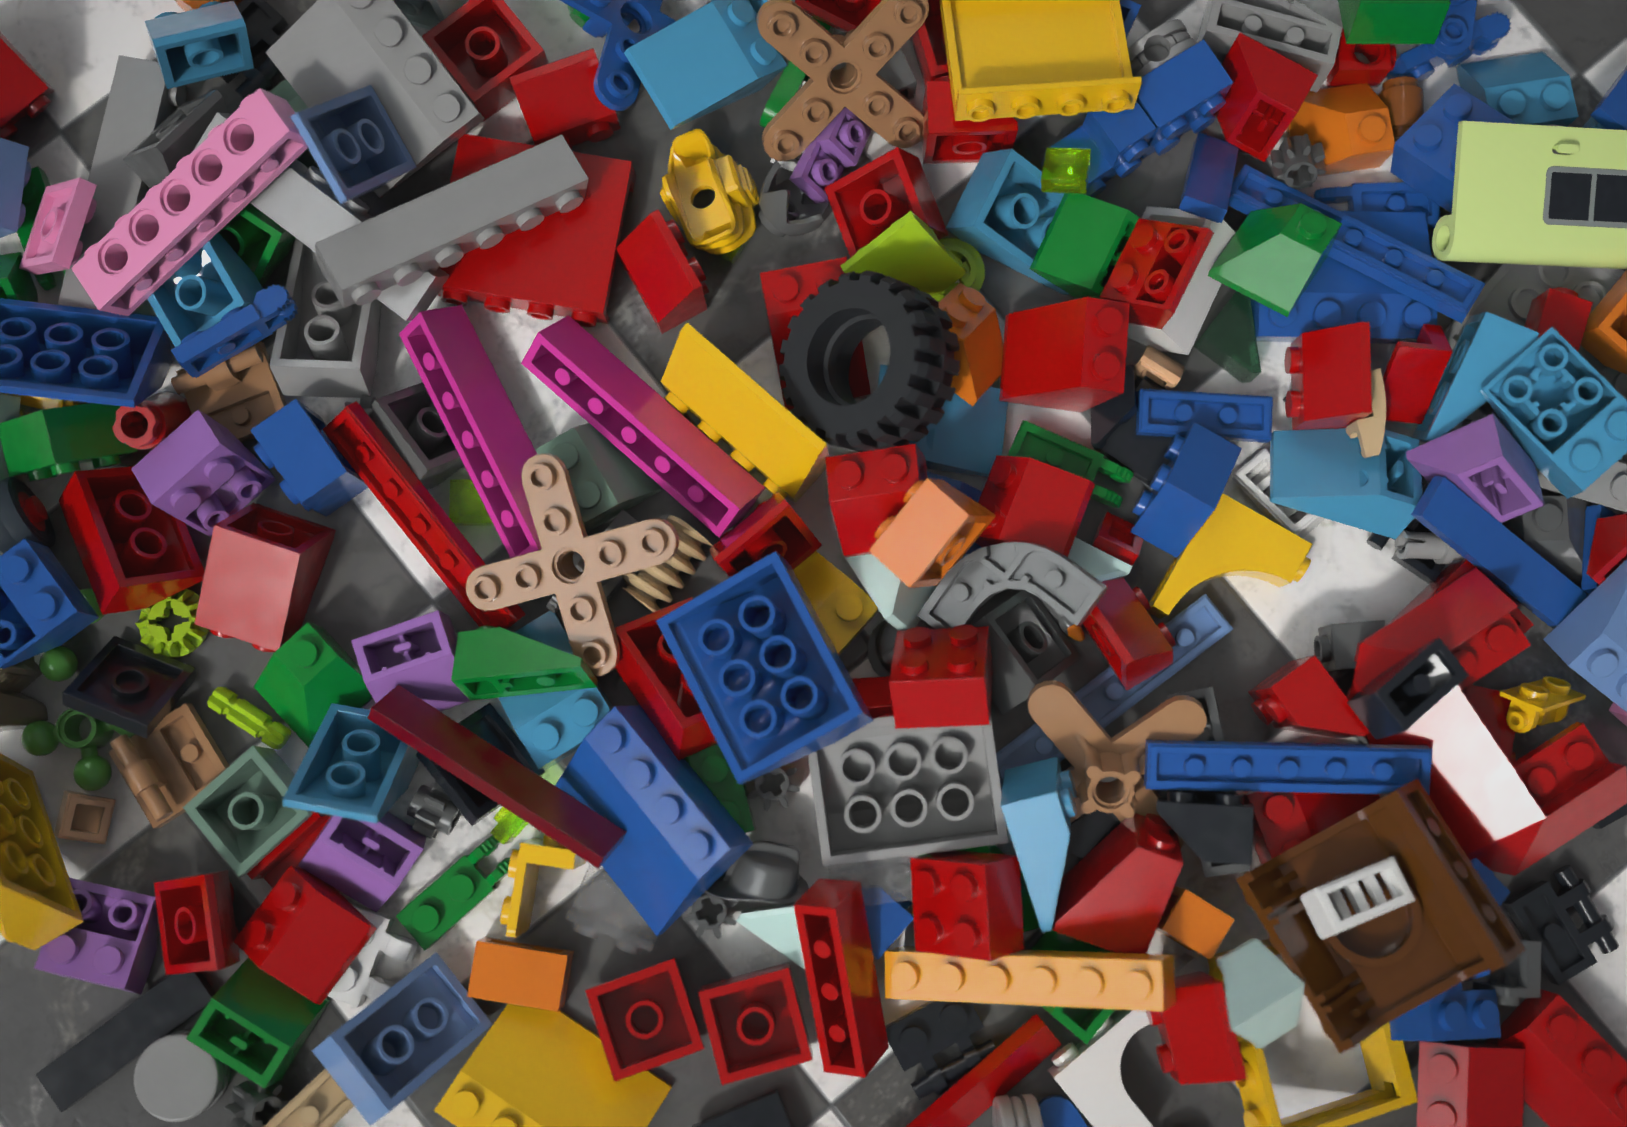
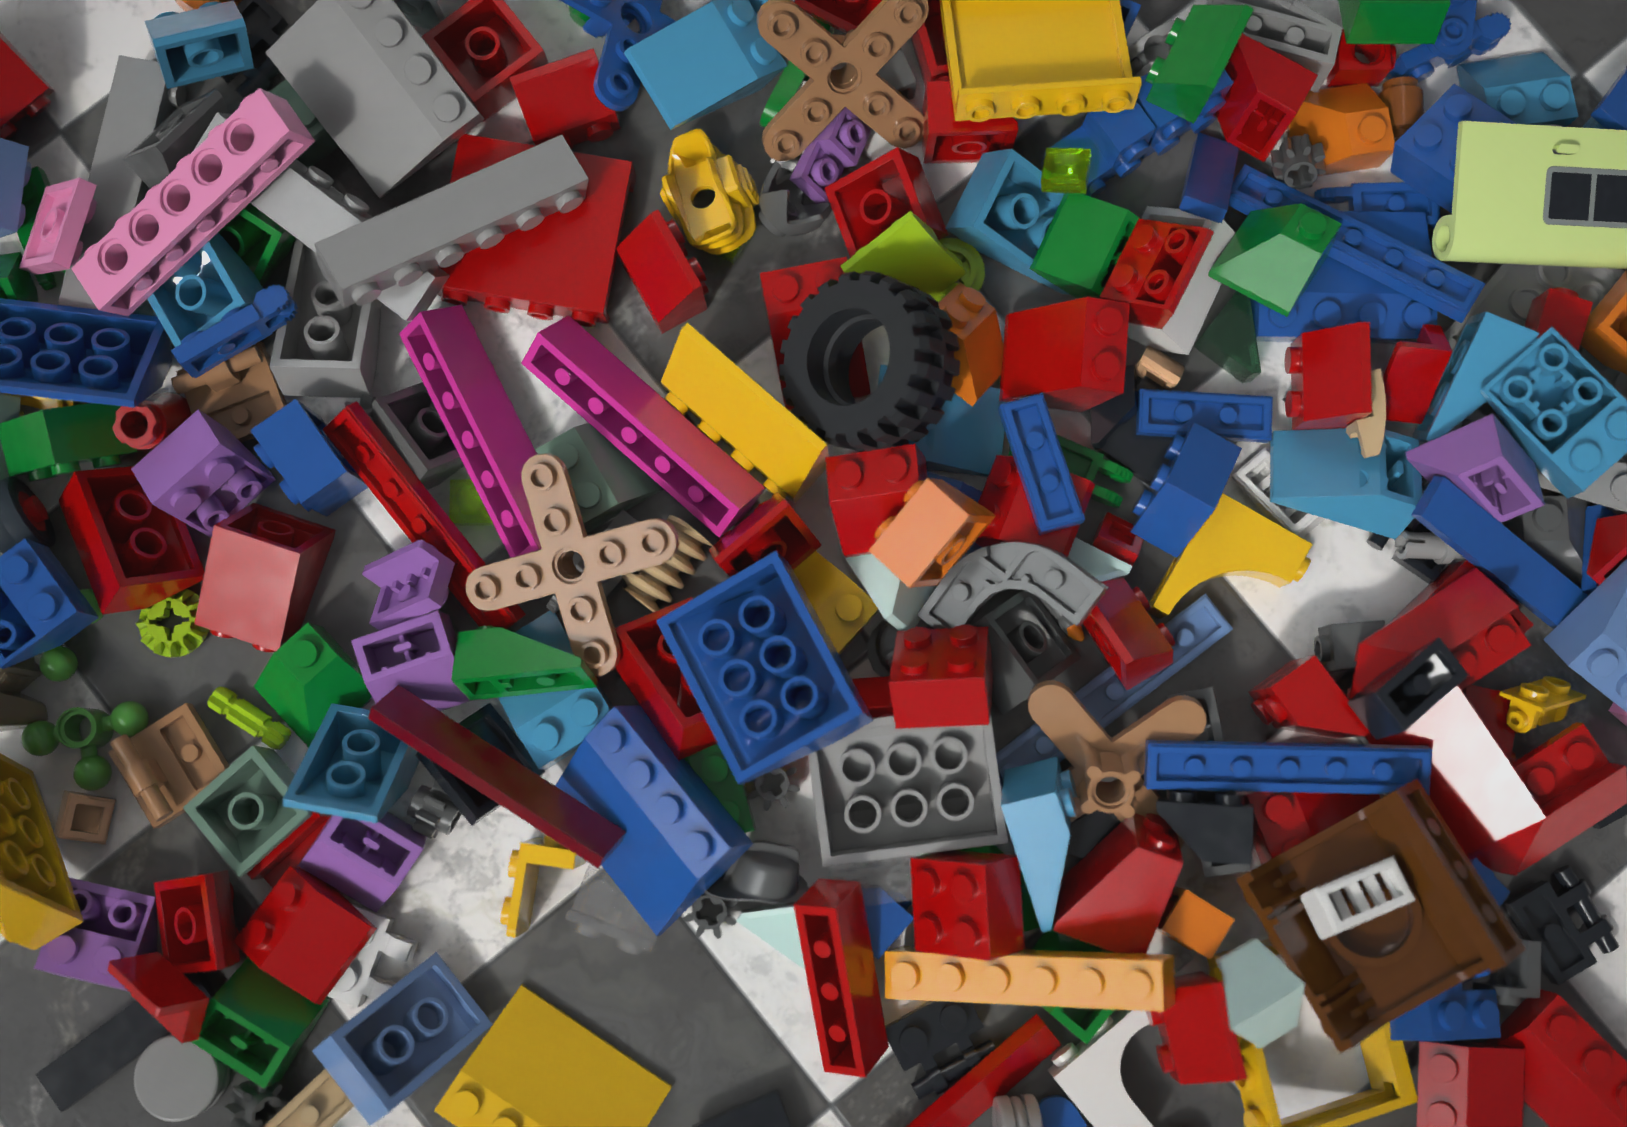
black plate [62,636,196,739] -> none
medium blue slope [290,85,417,204] -> none
green hinge [395,834,510,951] -> none
orange panel [467,937,574,1012] -> none
clear neon green plate [490,807,529,845] -> none
red brick [585,958,705,1082] -> none
red brick [698,962,813,1085] -> none
none -> red panel [107,952,209,1043]
none -> medium lavender bracket [362,540,455,631]
none -> blue tile [998,393,1085,536]
none -> green slope [1145,5,1254,124]

